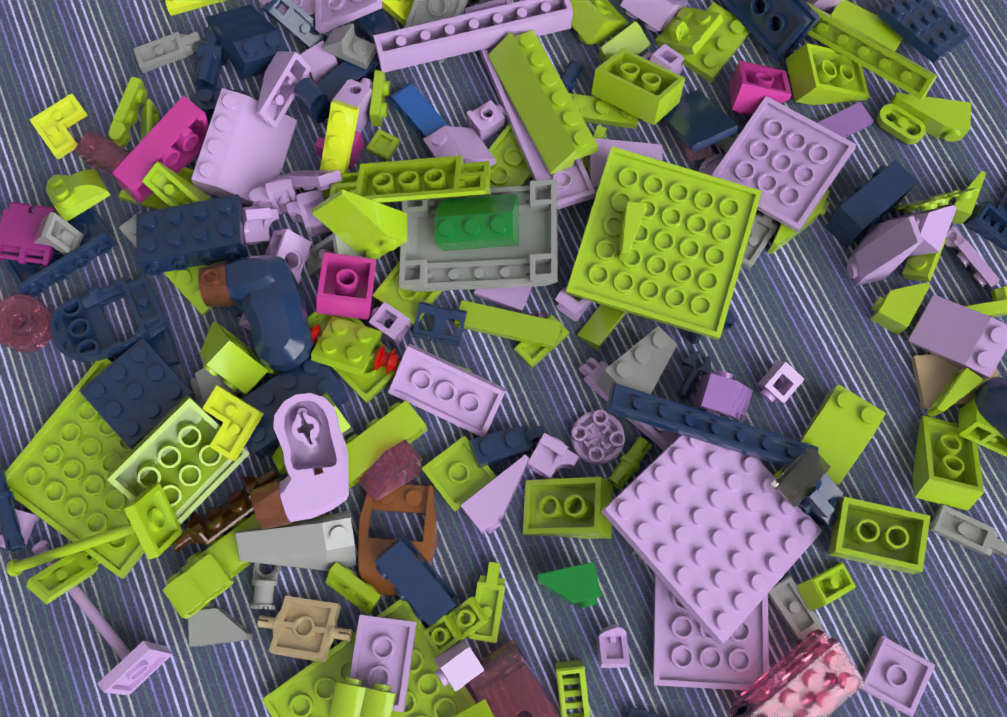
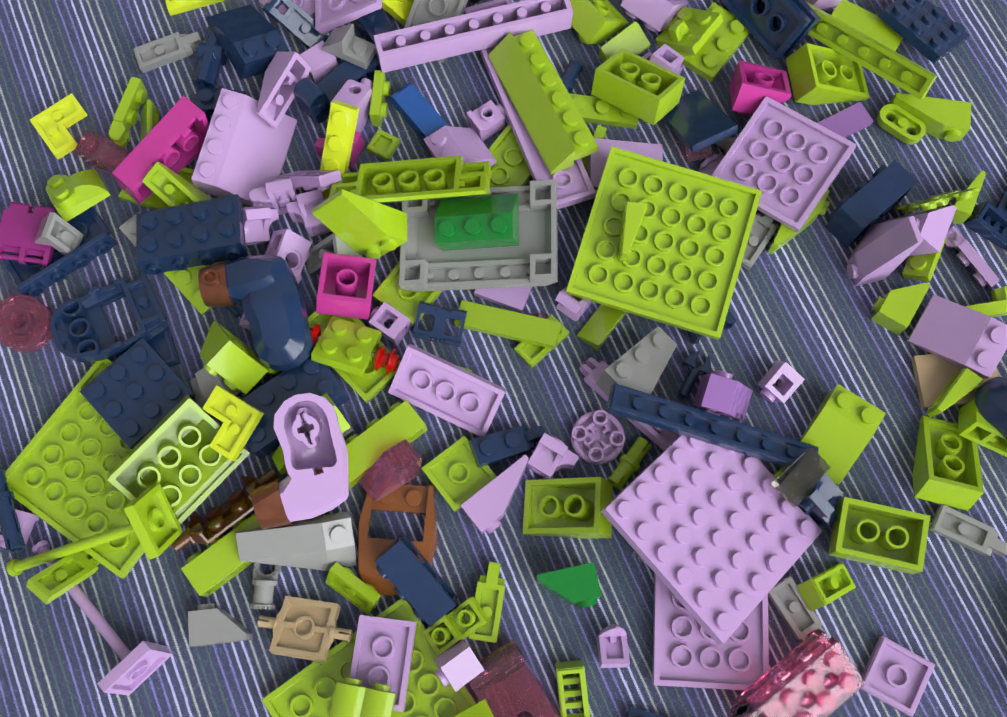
lime brick [162,553,234,619] -> none

